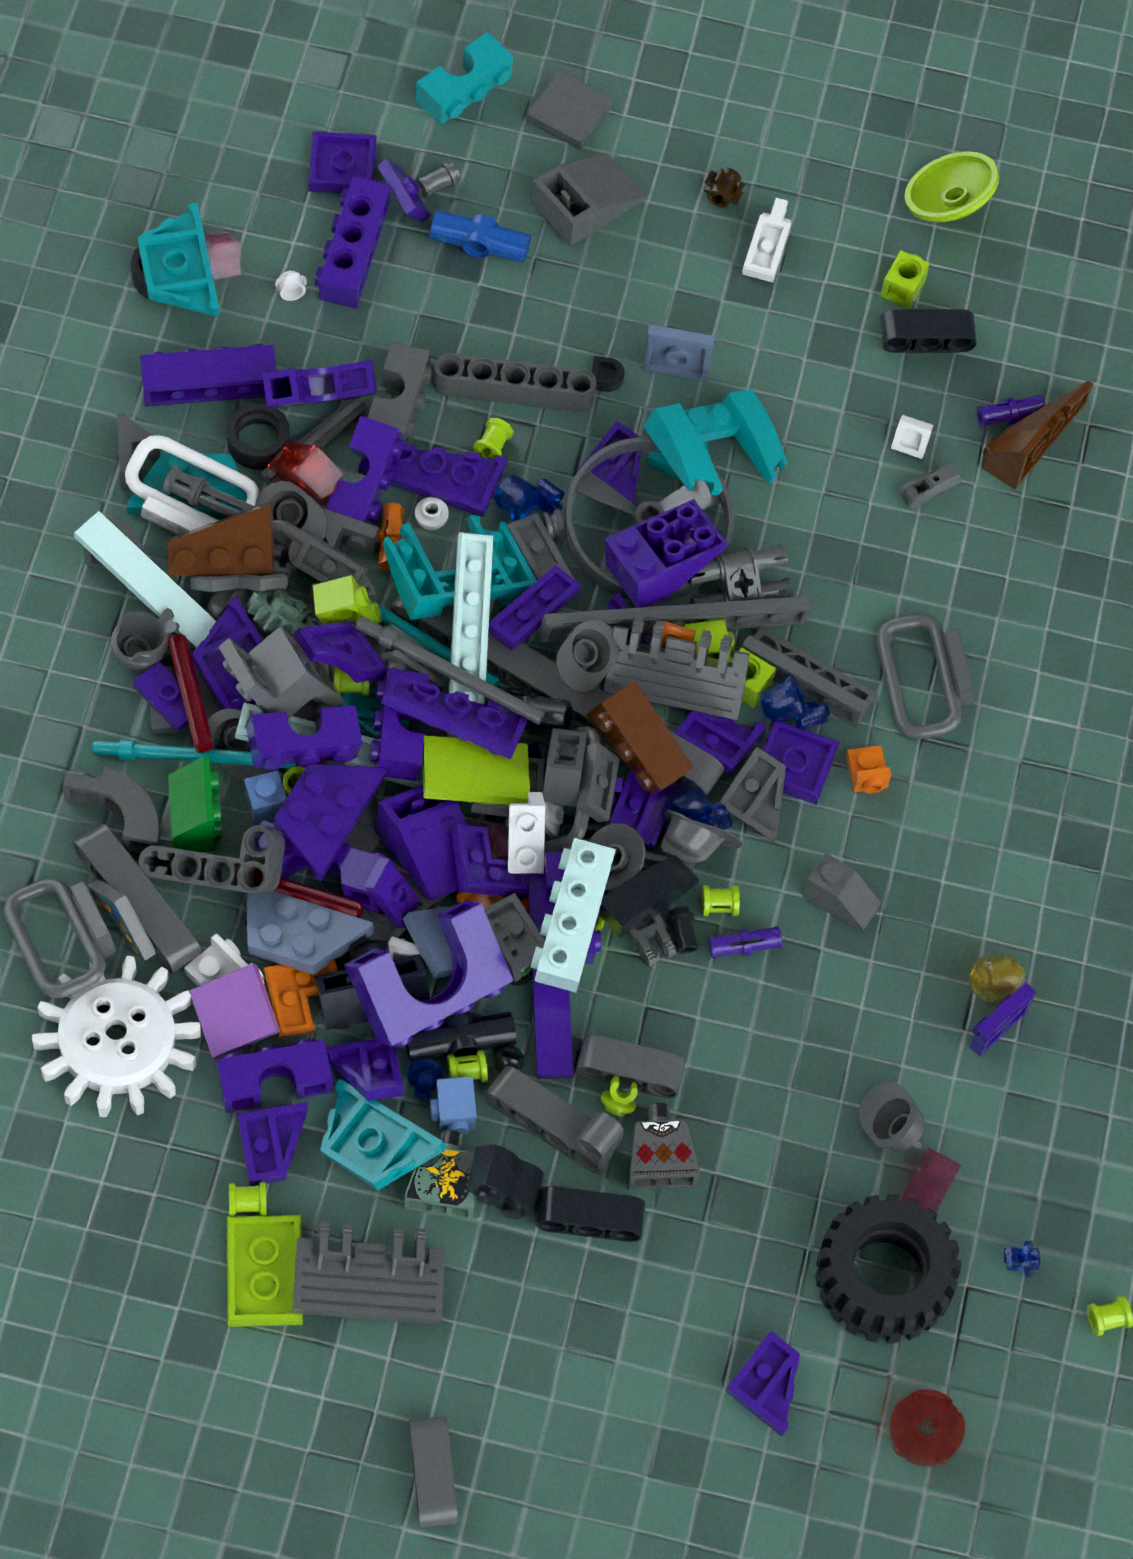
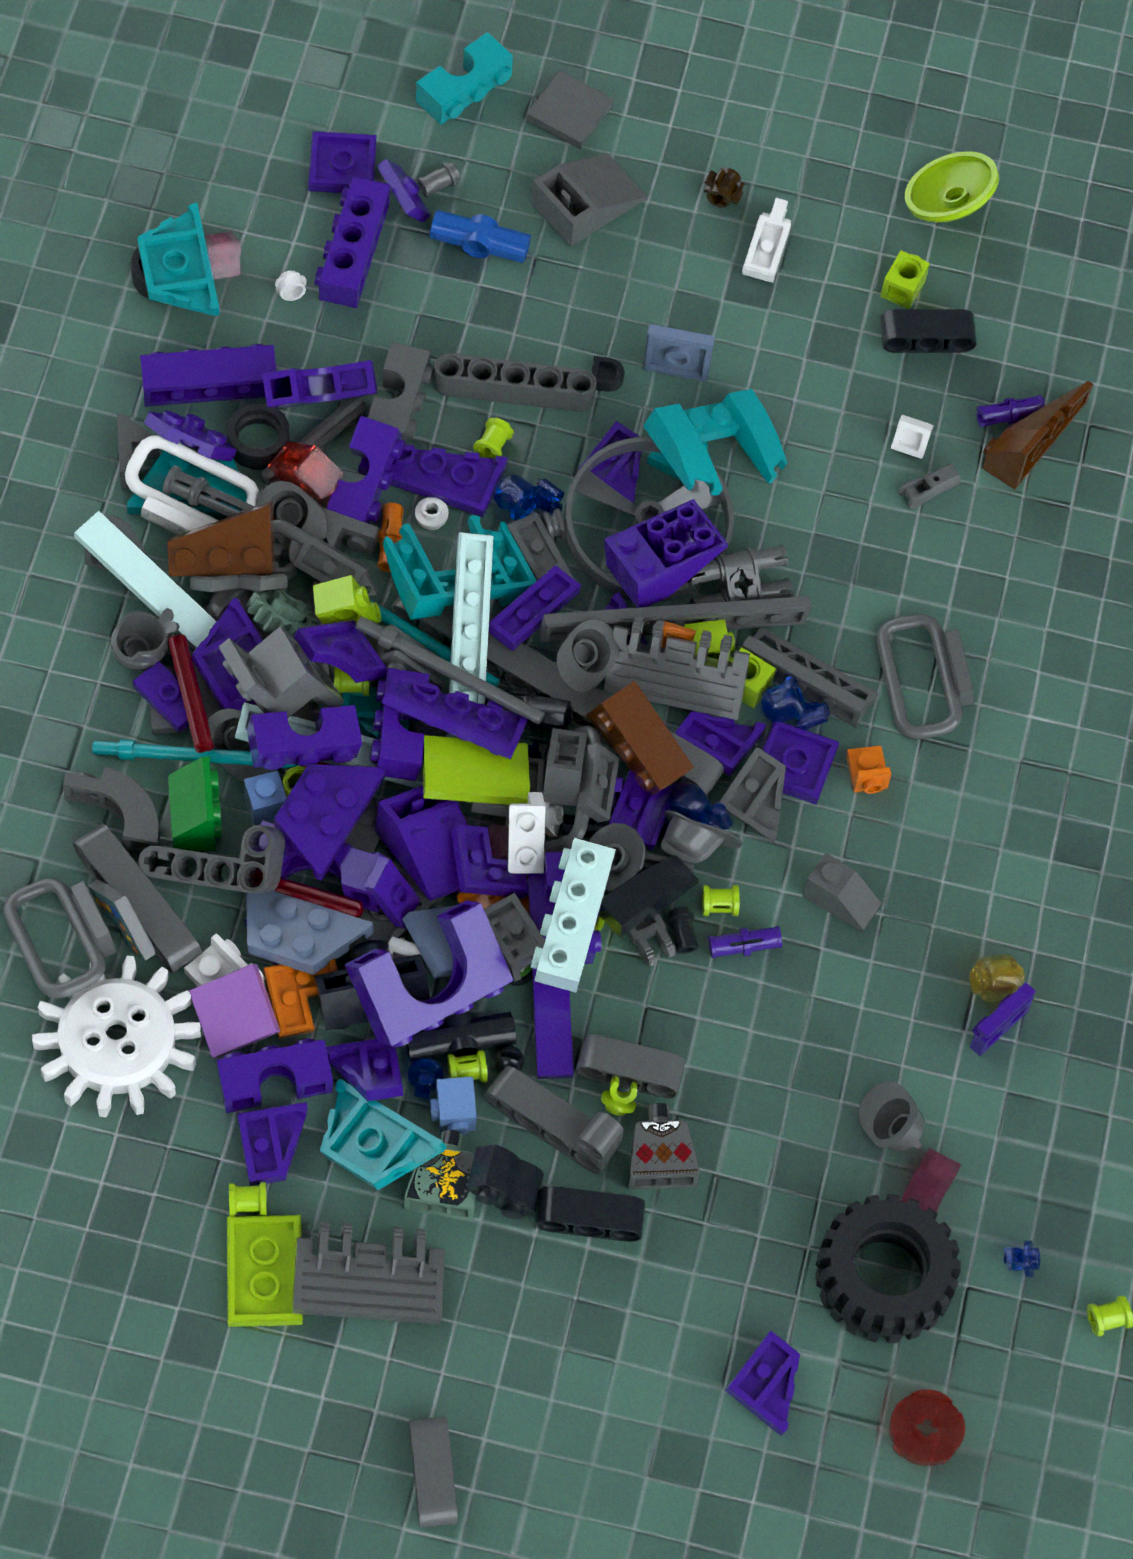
none -> dark purple plate [144,410,237,462]

